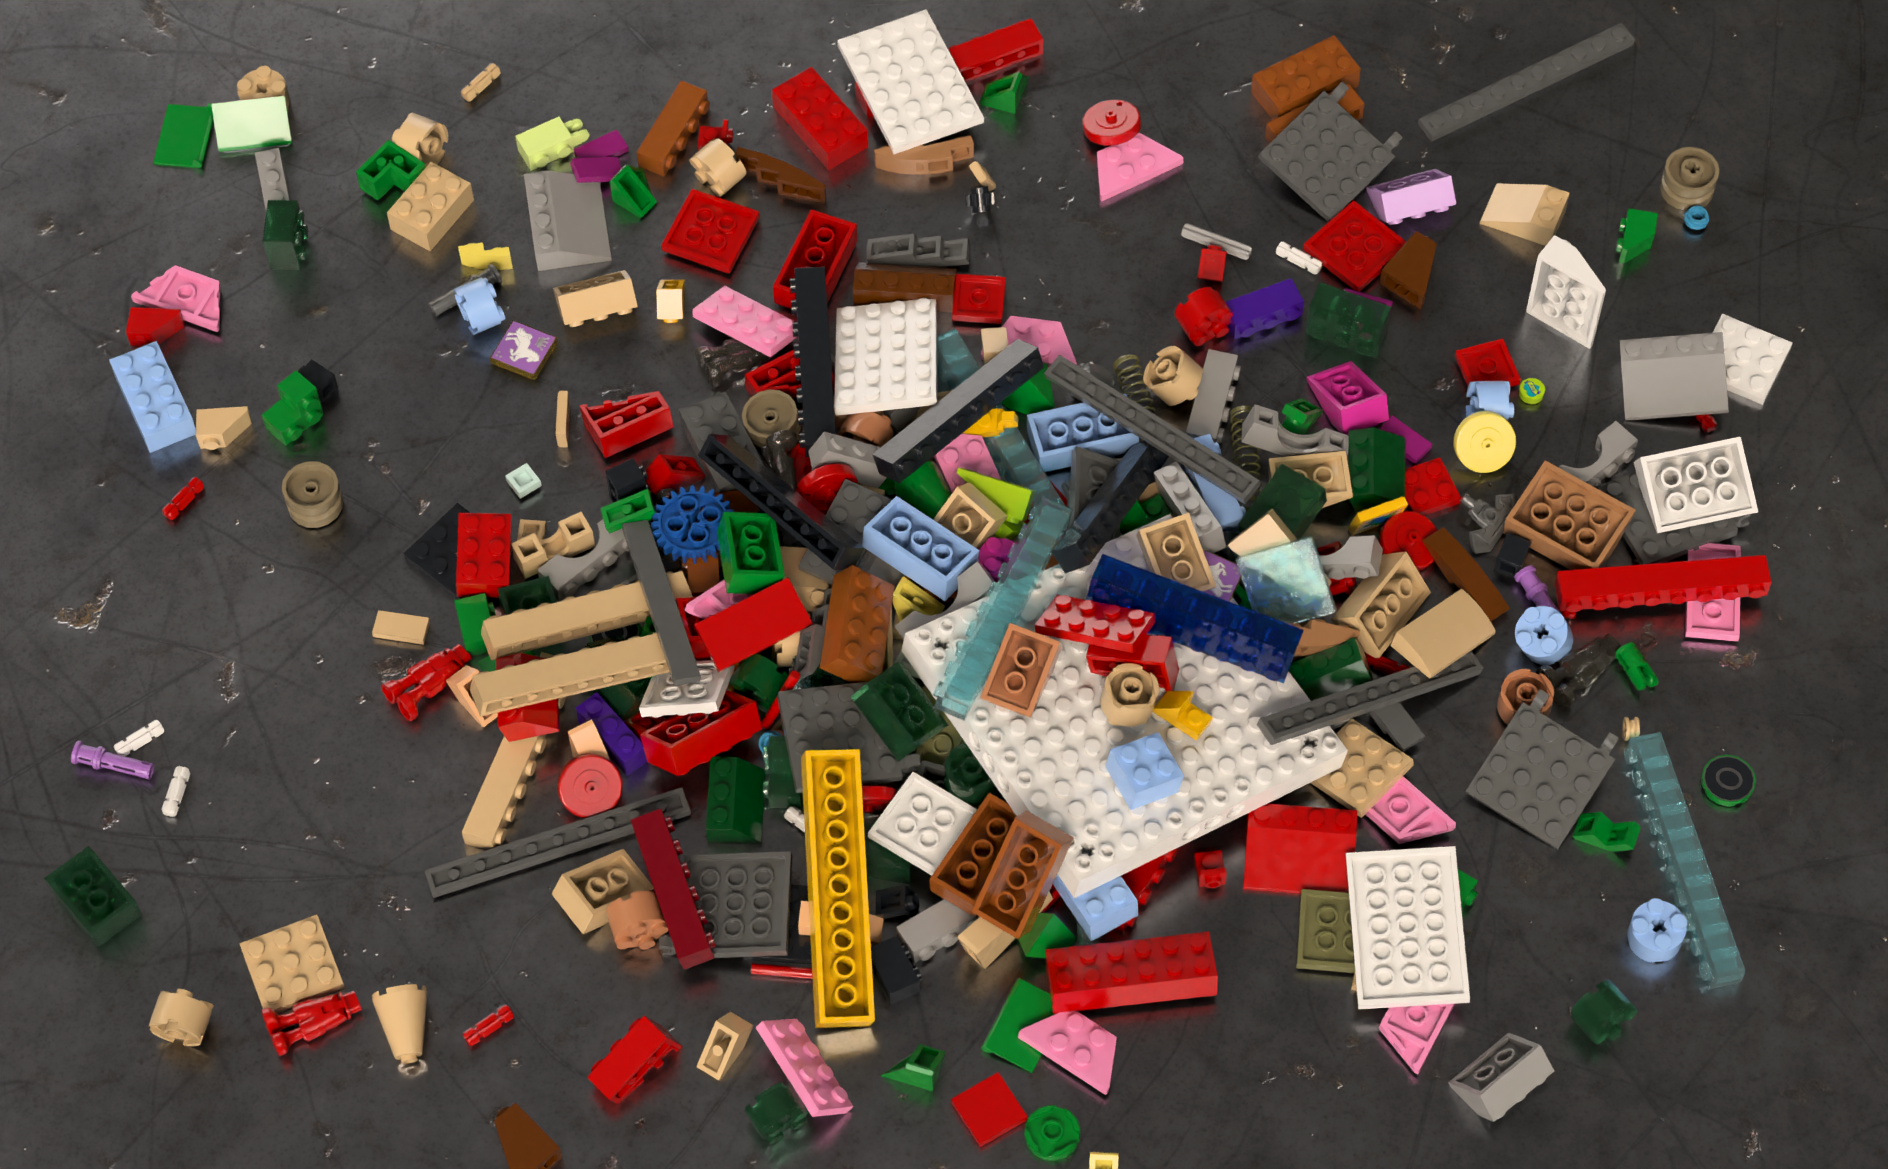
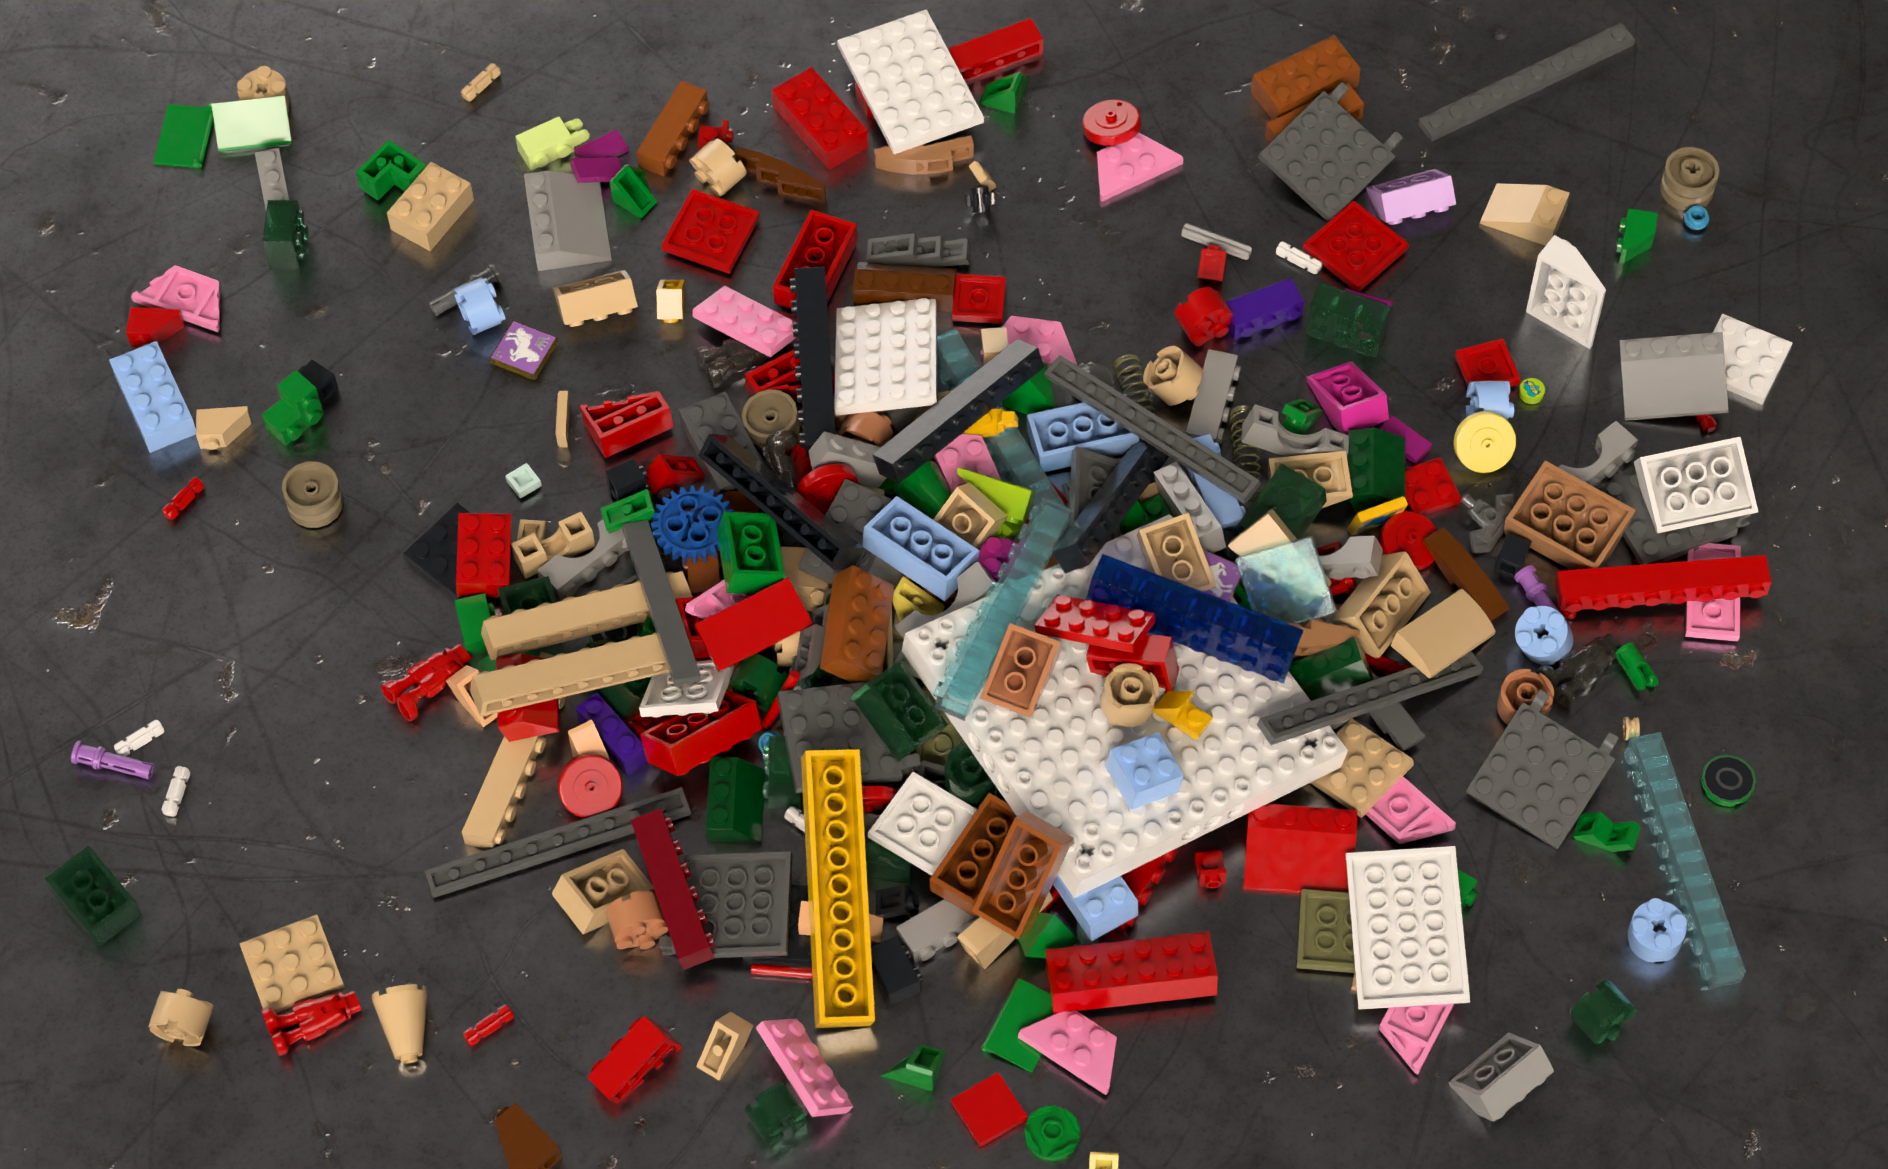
tan tile [372,610,430,645] -> none
tan brick [392,113,448,167] -> none
light yellow slope [458,243,513,270] -> none
reddish brown slope [1380,231,1437,309] -> none

